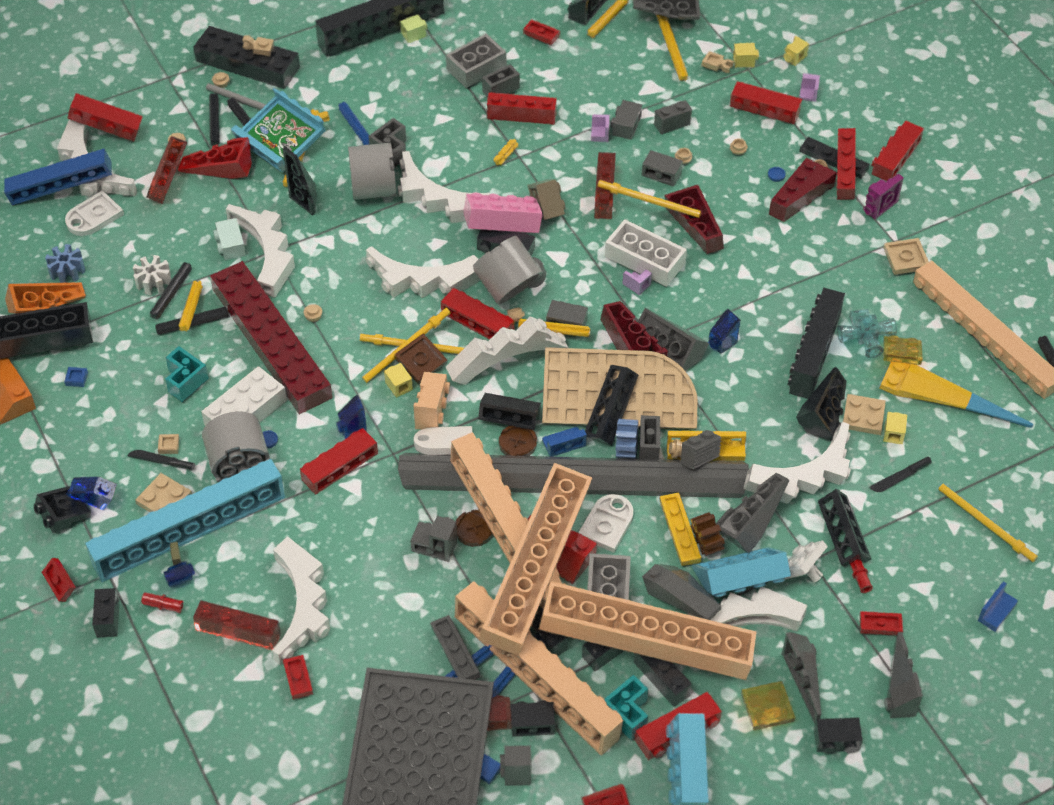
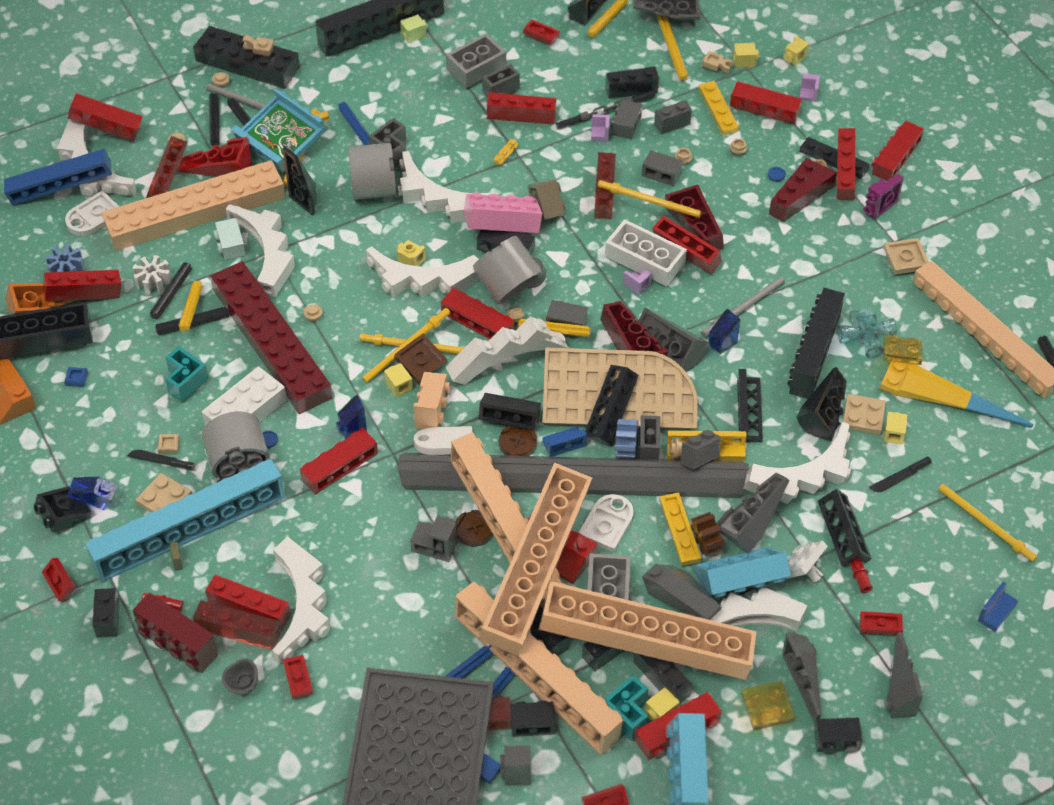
clear blue brick [163,561,195,587] -> none
dark grey plate [430,615,481,680] -> none
none -> red brick [42,269,122,301]
none -> light nougat brick [102,160,285,251]
none -> dark red brick [133,592,218,673]
none -> red brick [205,574,291,631]
none -> dark grey helmet [222,659,259,695]
none -> light yellow brick [396,240,426,266]
none -> piece [555,90,656,129]
none -> black brick [605,66,659,99]
none -> light yellow brick [645,688,680,722]
none -> red brick [652,215,722,274]
none -> yellow plate [698,81,739,135]
none -> light grey bar [701,277,785,338]
none -> black fence [737,369,763,442]

